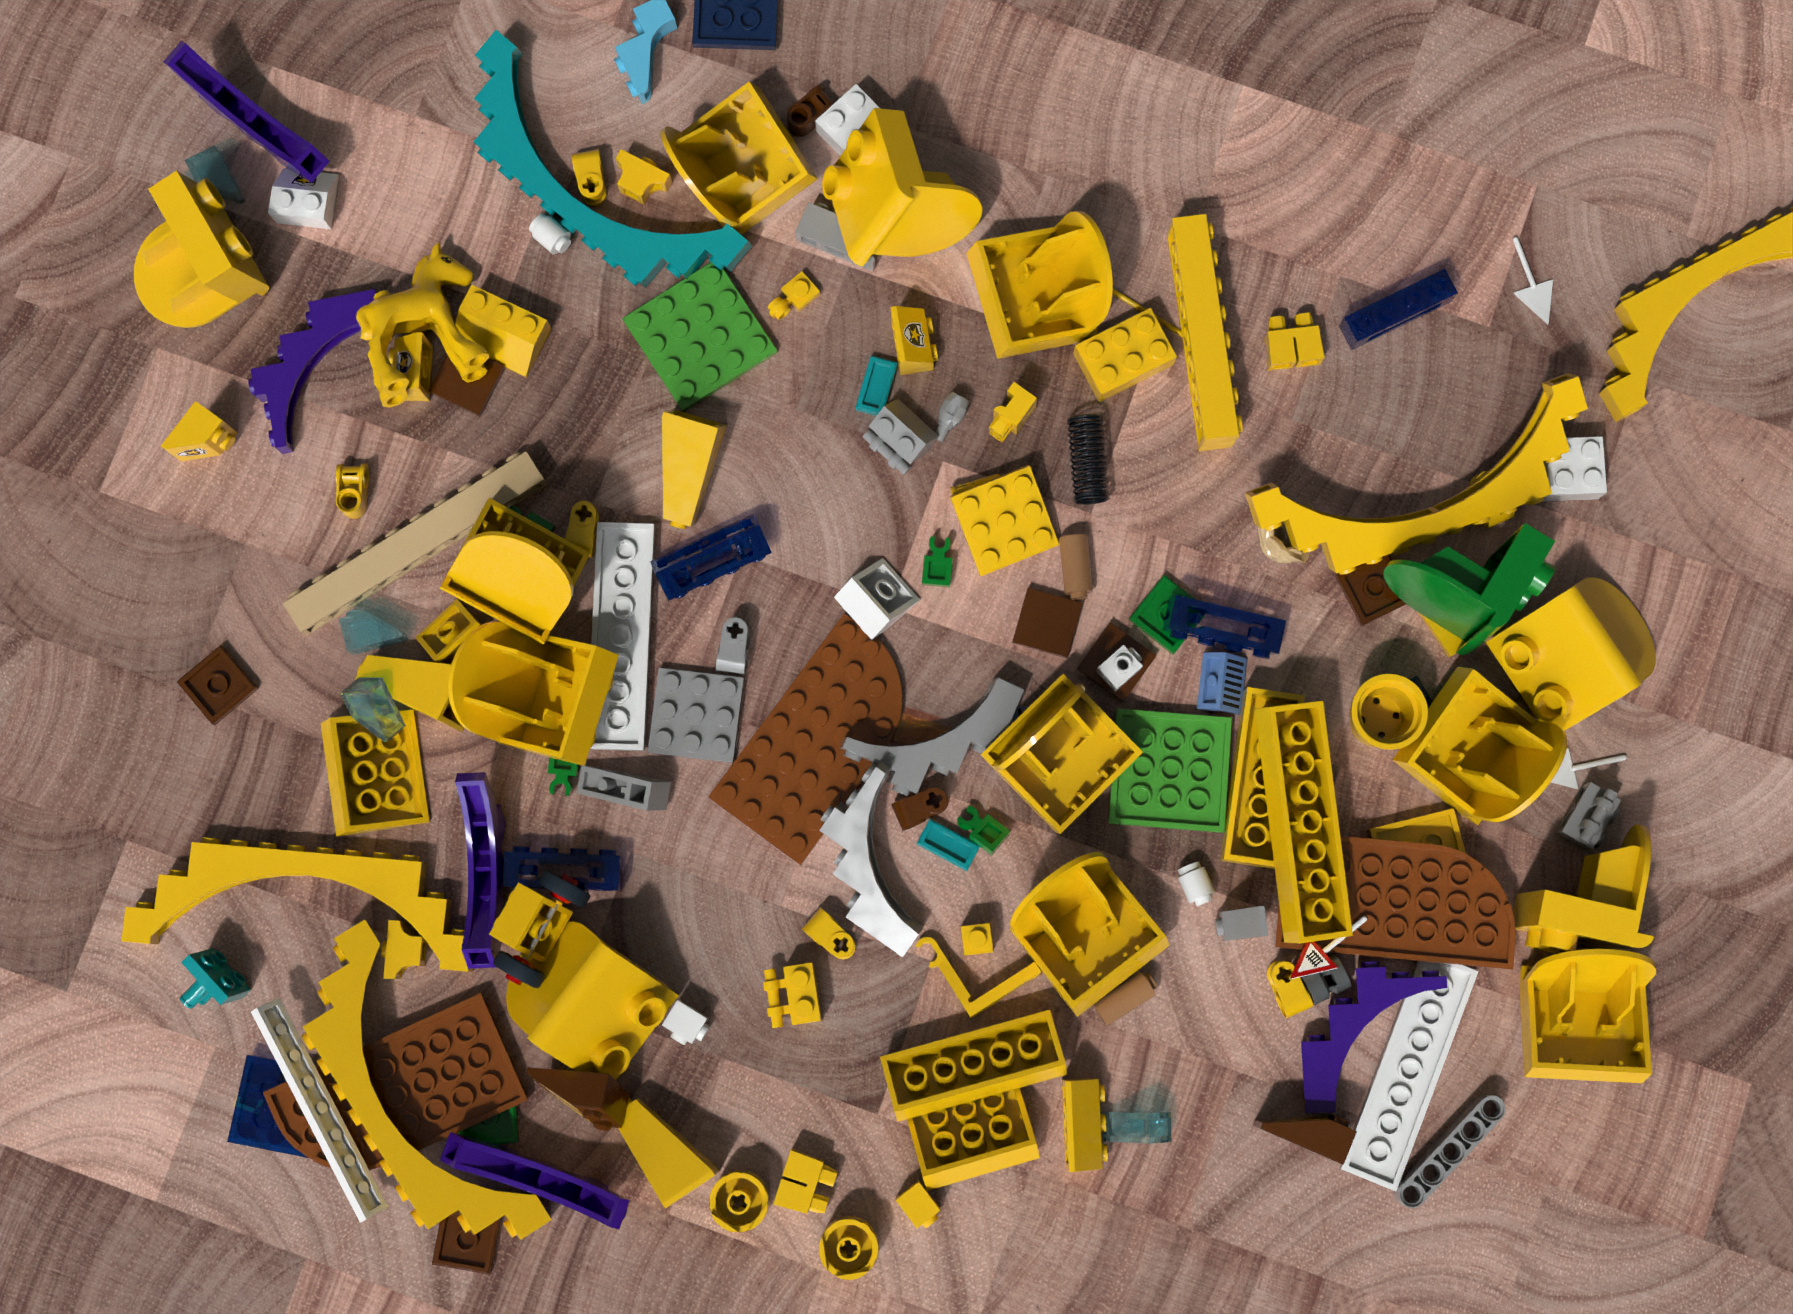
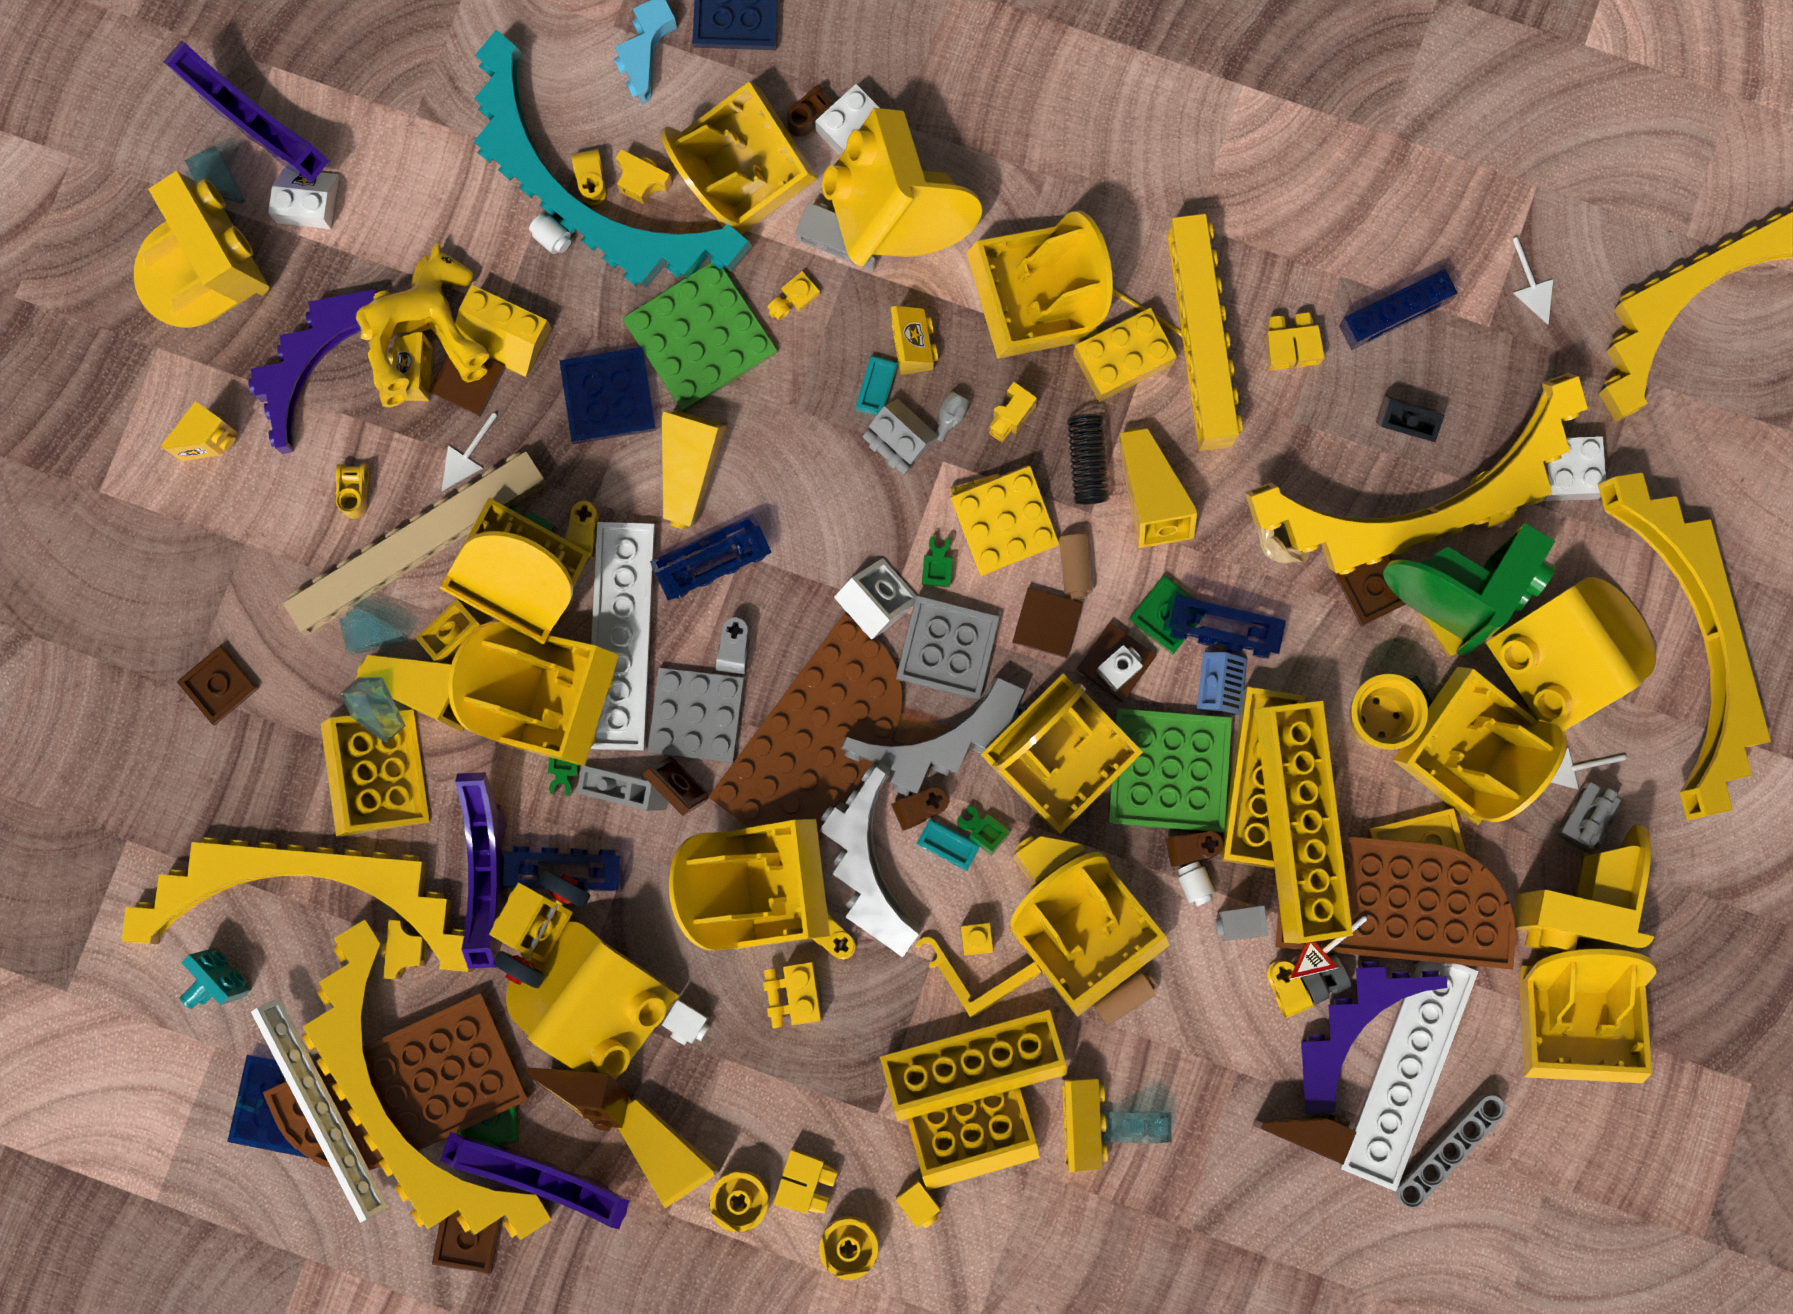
none -> white piece [442,412,497,492]
none -> clear blue plate [559,347,656,444]
none -> reddish brown tile [643,756,709,816]
none -> yellow plate [669,819,830,951]
none -> light grey plate [895,596,999,700]
none -> yellow slope [1013,835,1085,886]
none -> yellow slope [1119,428,1197,549]
none -> reddish brown piece [1165,831,1223,867]
none -> black brick [1376,395,1445,443]
none -> yellow arch [1598,472,1771,821]

